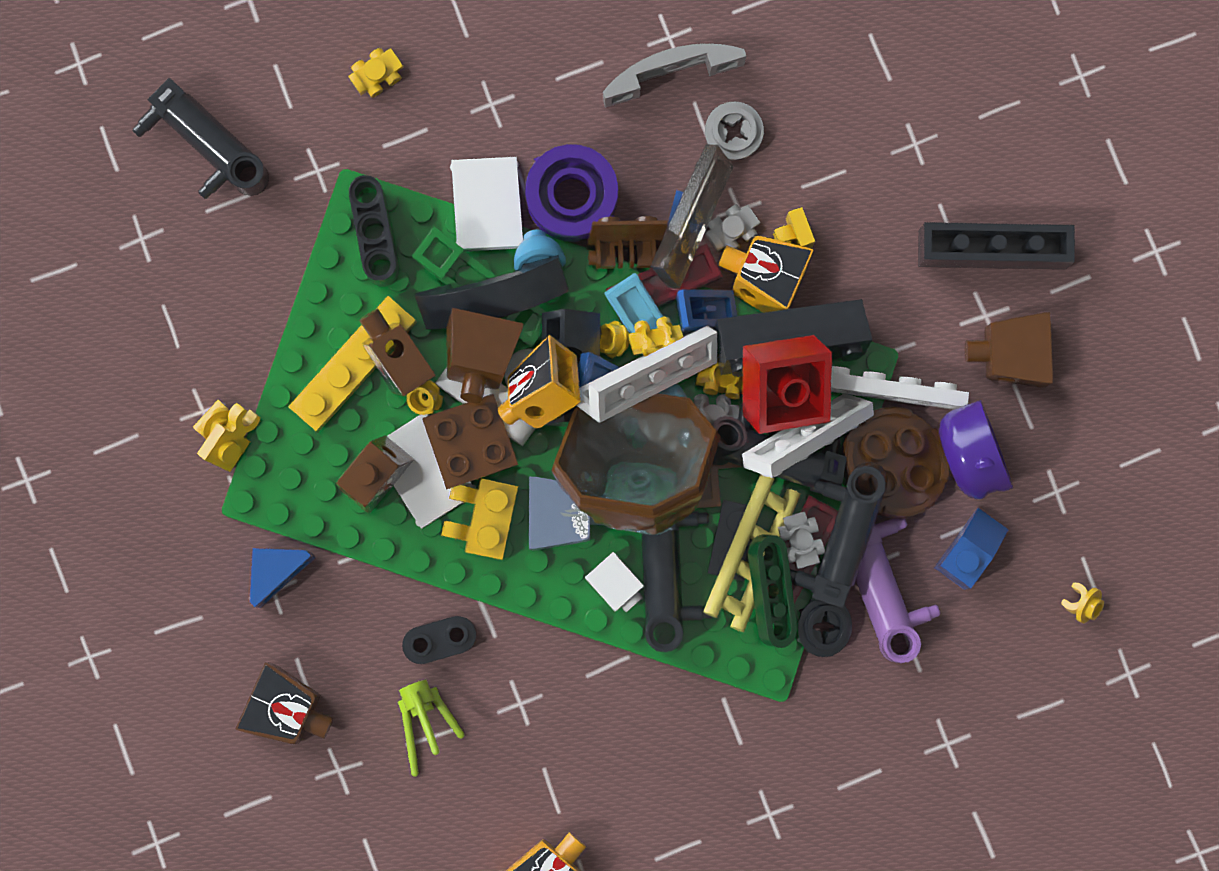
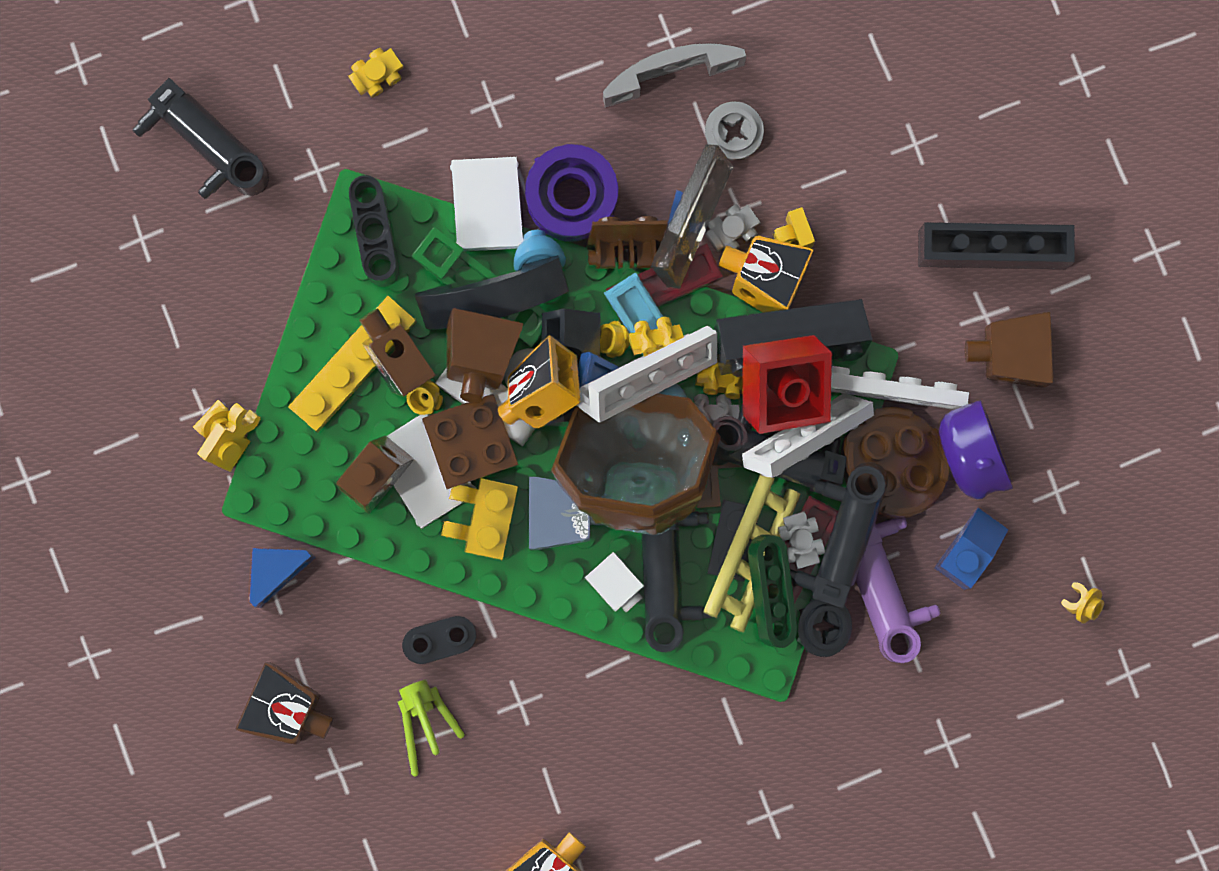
blue slope [676,289,737,336] -> none

